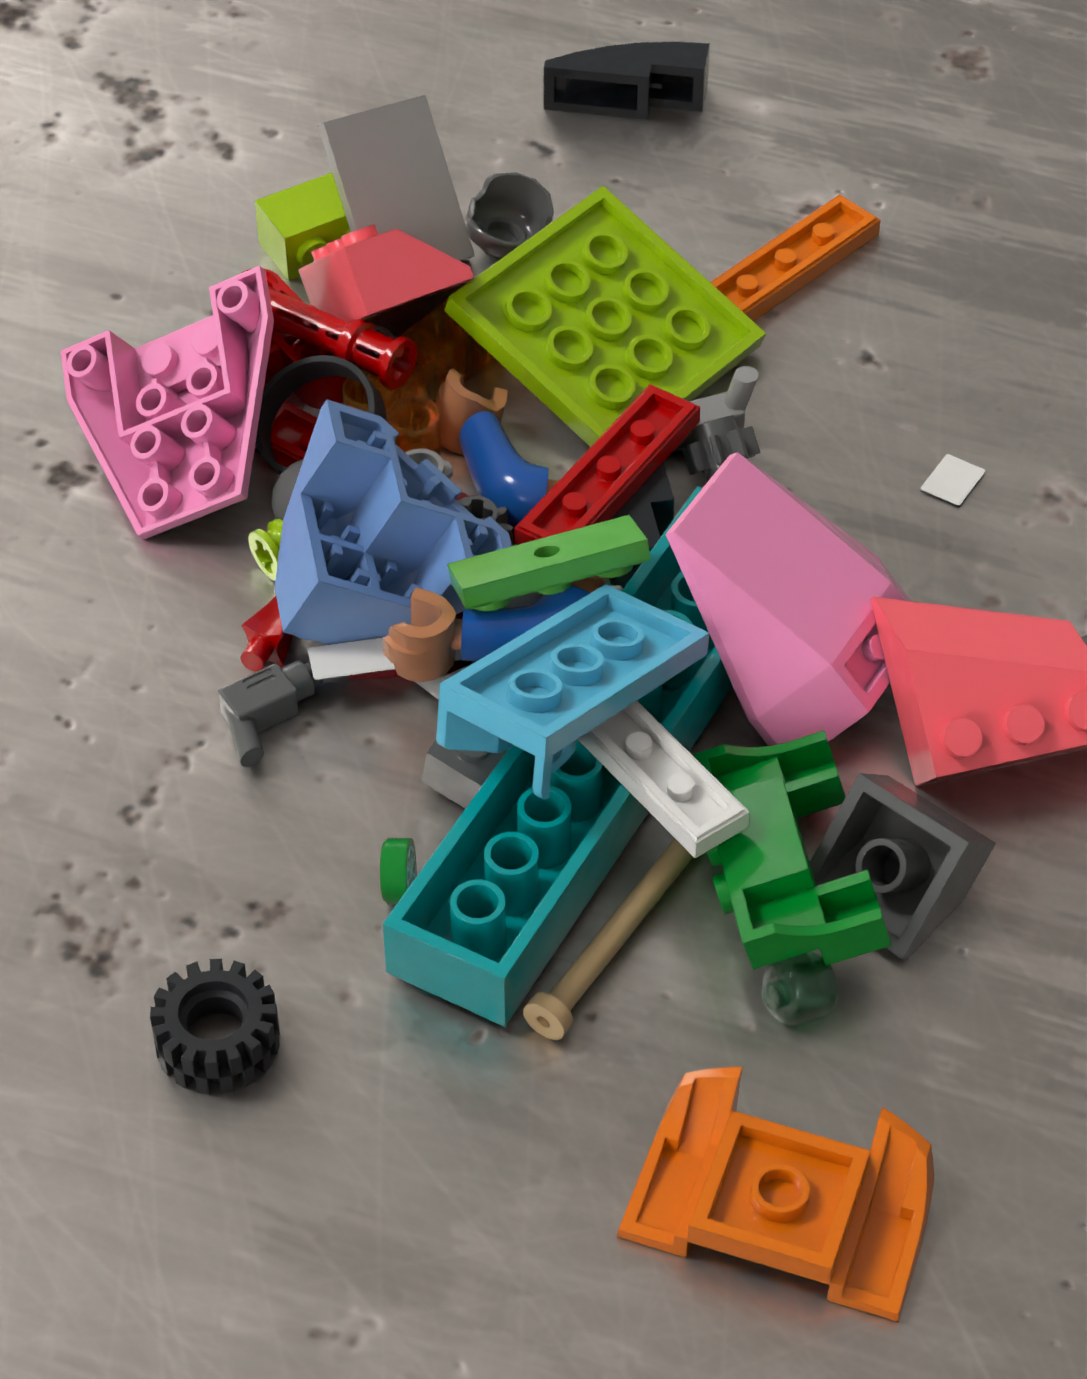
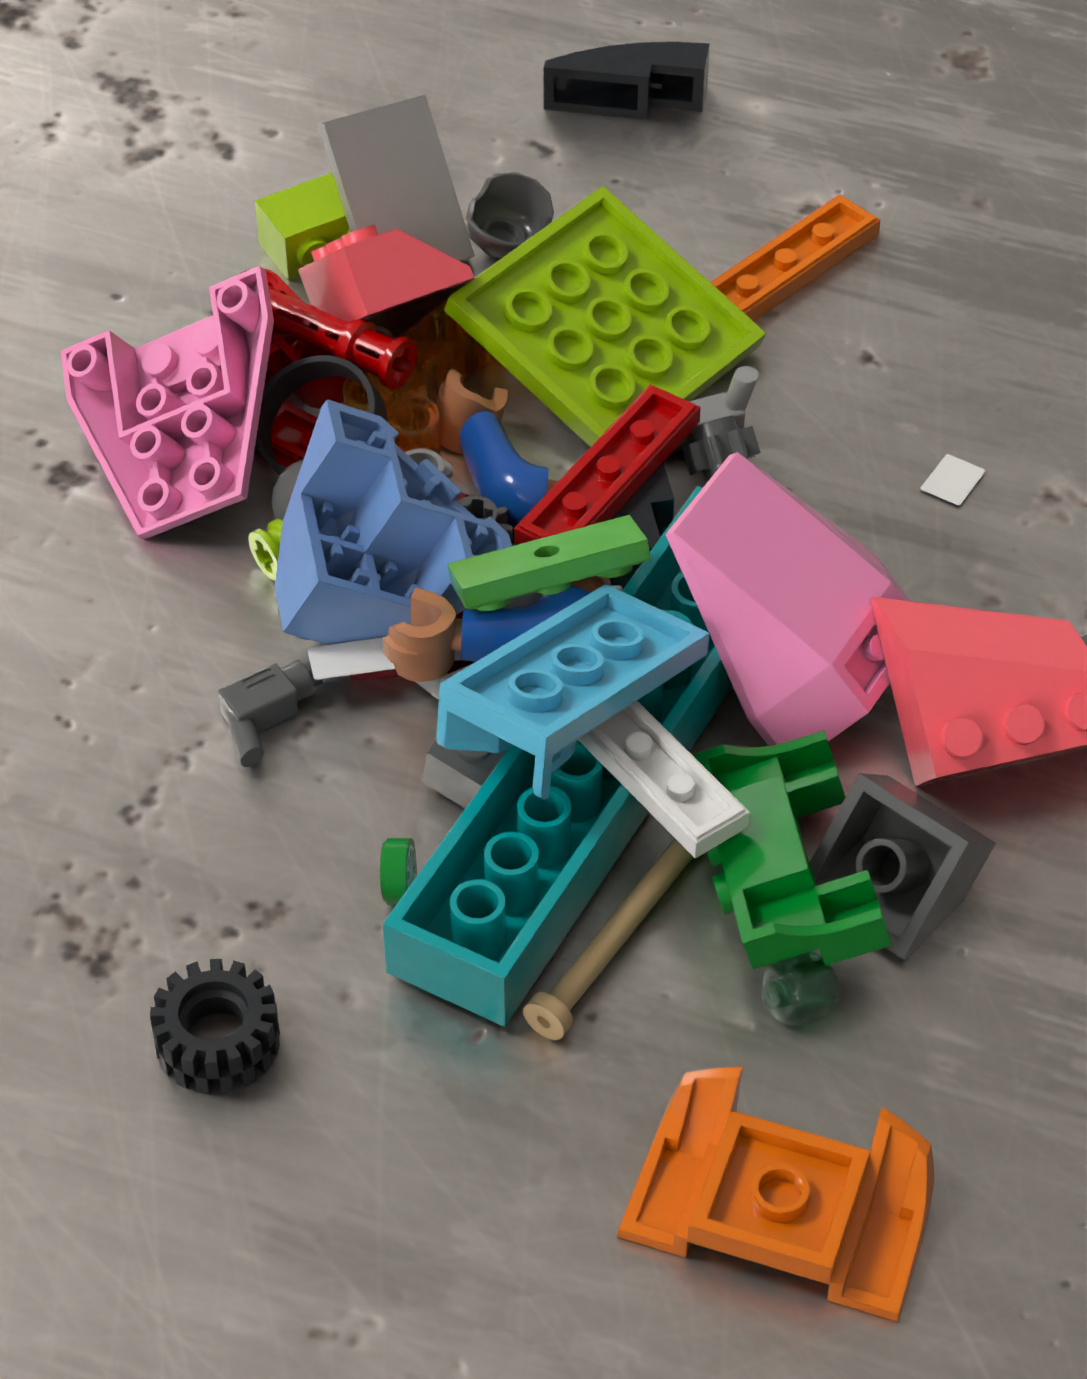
red piece [240,596,293,672] -> none

